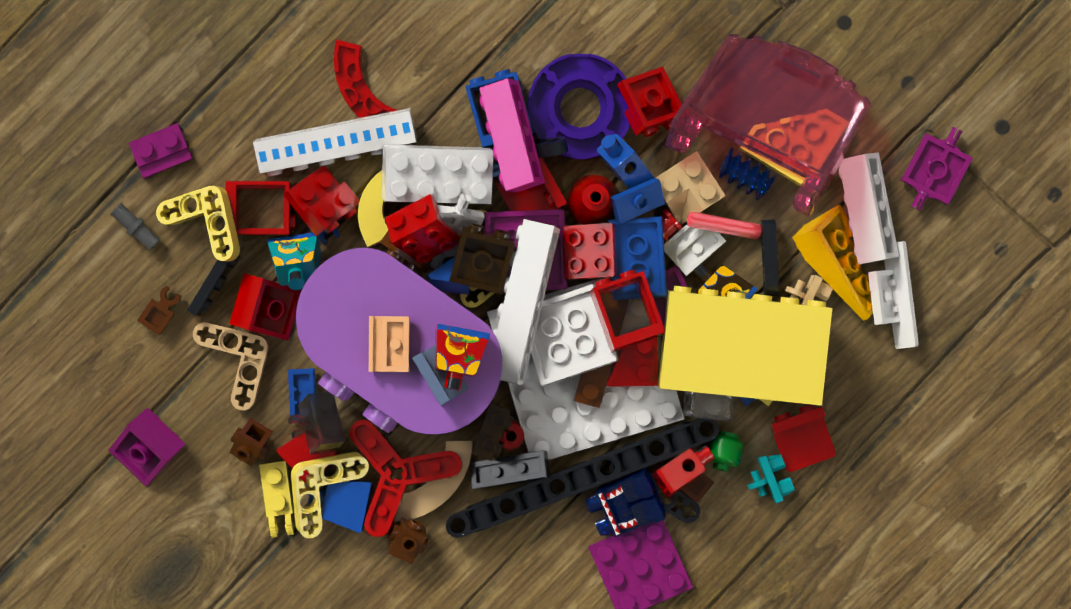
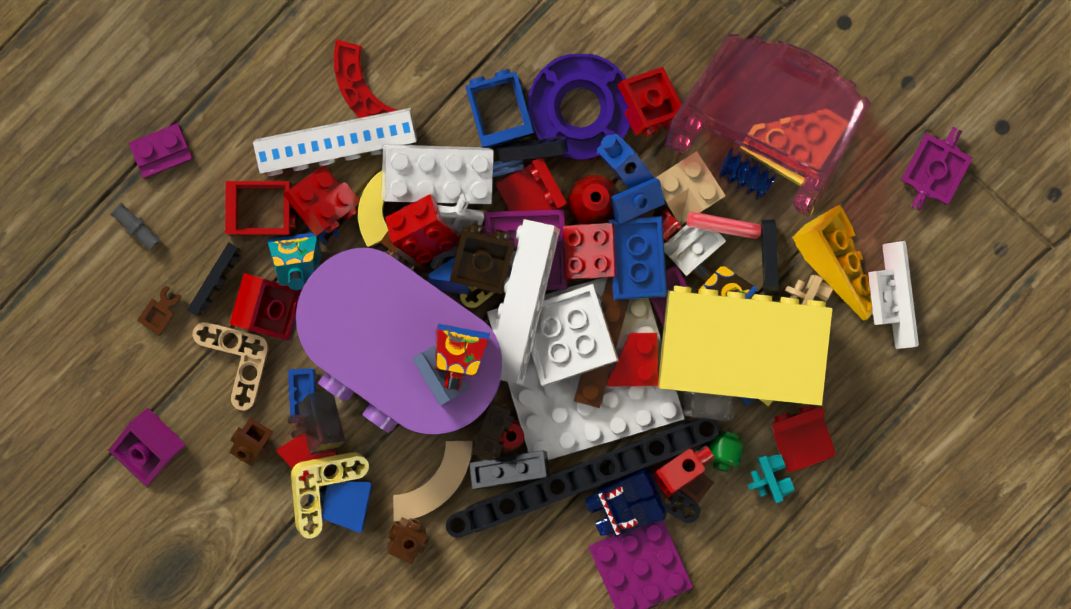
light yellow beam [156,186,240,262] -> none
light yellow hinge [259,461,294,538] -> none
red piece [350,420,463,538] -> none
light nougat plate [369,316,410,372] -> none
brick [479,78,545,193] -> none
red window [590,269,665,353] -> none
brick [838,152,899,264] -> none

